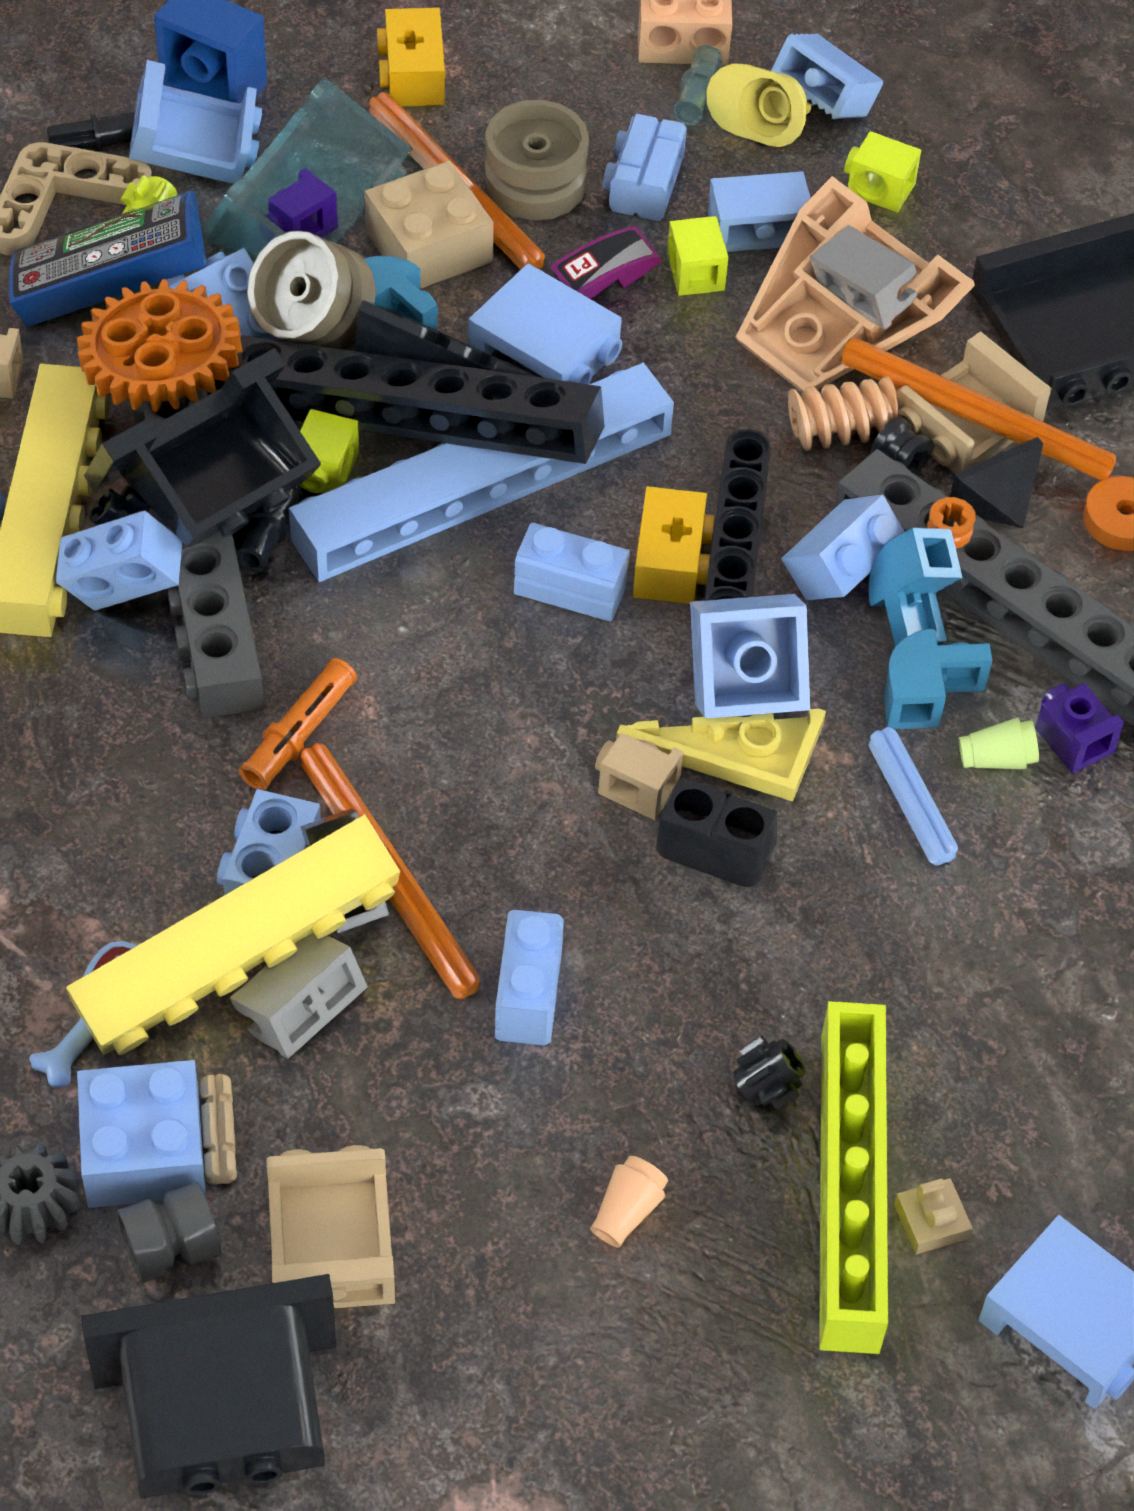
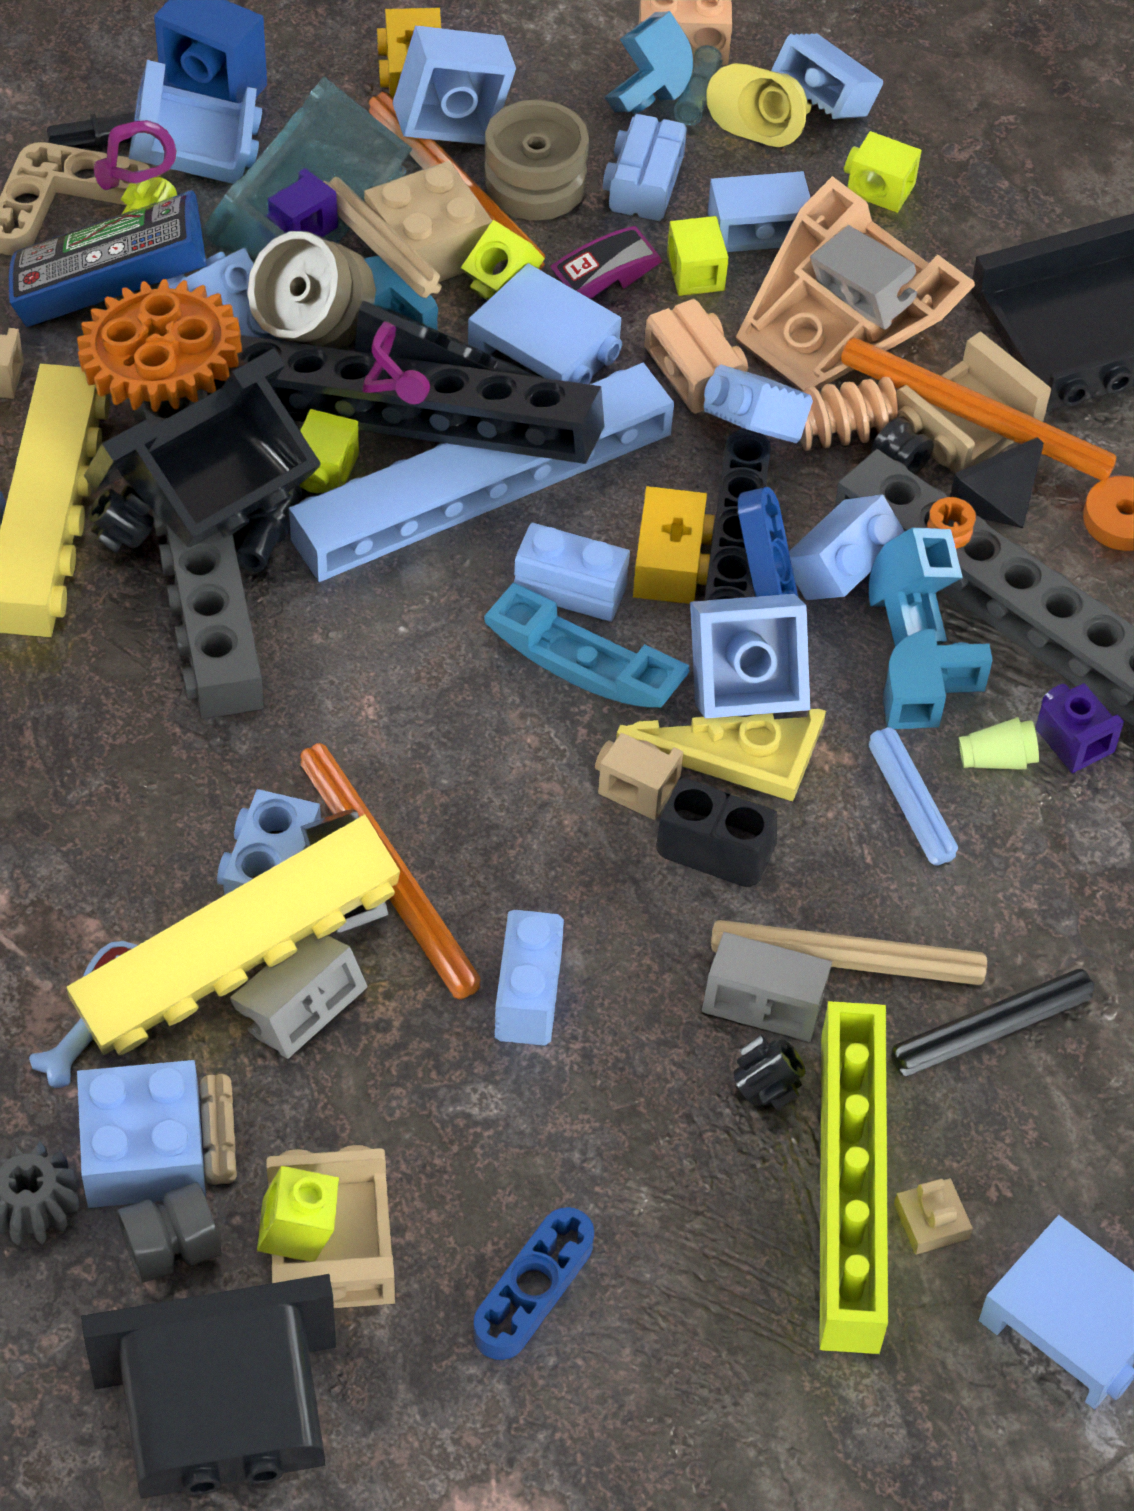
light blue brick [56,510,182,611] -> none
orange pin [239,658,357,791] -> none
light nougat cone [590,1156,668,1248] -> none
none -> magenta piece [94,120,177,190]
none -> neon yellow brick [257,1166,339,1262]
none -> tan axle [323,177,442,298]
none -> magenta piece [362,321,430,404]
none -> light blue brick [392,25,516,145]
none -> neon yellow brick [461,220,545,301]
none -> blue beam [473,1207,594,1360]
none -> dark azure slope [484,582,690,708]
none -> dark azure brick [605,11,693,114]
none -> light nougat brick [644,298,748,414]
none -> light grey hinge [702,932,832,1042]
none -> light blue brick [704,364,813,443]
none -> tan axle [711,920,987,985]
none -> blue beam [738,487,798,597]
none -> black axle [891,969,1095,1076]

